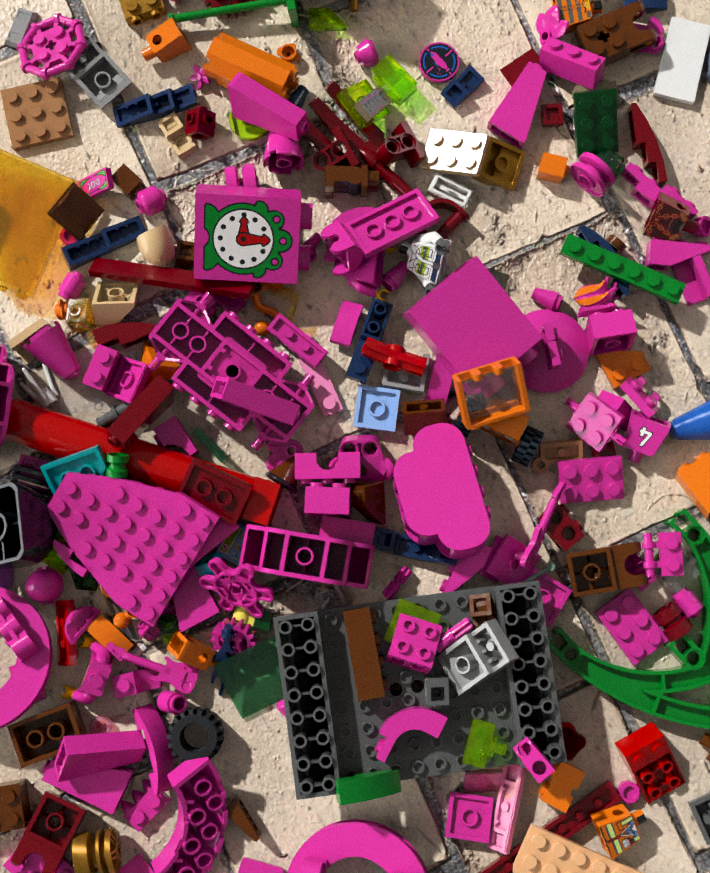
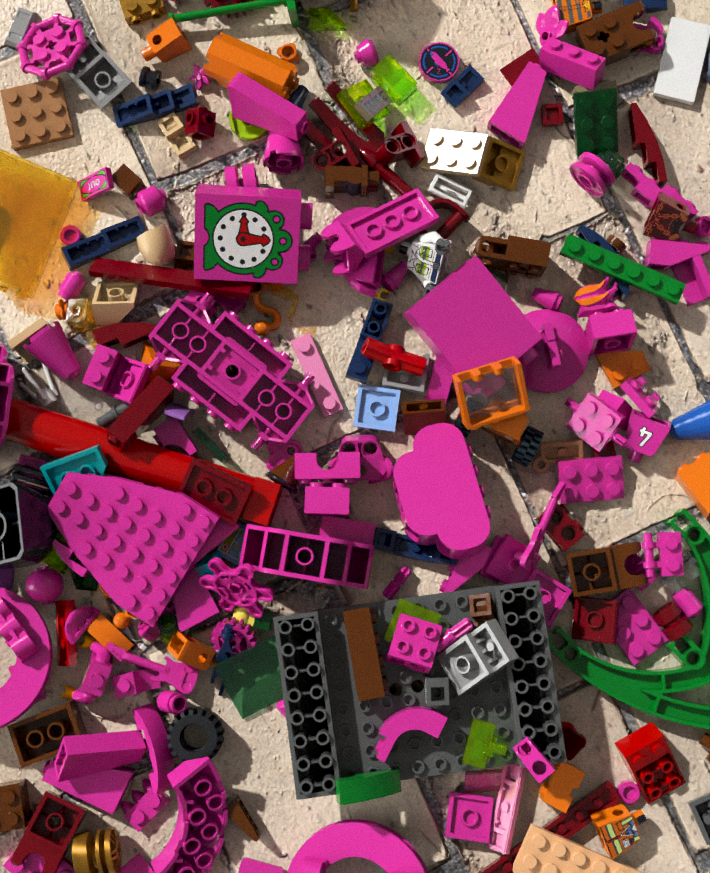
reddish brown piece [47,182,105,241] -> none
clear pink tile [89,715,112,734] -> none
green wheel [106,452,129,478] -> none
dark pink slope [210,376,300,426] -> none
dark pink tile [266,313,329,369] -> none
dark pink slope [330,300,363,348] -> none
reddish brown slope [350,479,386,525] -> none
sand green hinge [523,563,555,582] -> none
orange brick [536,152,570,184] -> none
none -> black wheel [139,66,162,91]
none -> medium lavender slope [163,402,195,423]
none -> reddish brown brick [472,235,551,279]
none -> dark red tile [571,596,620,644]

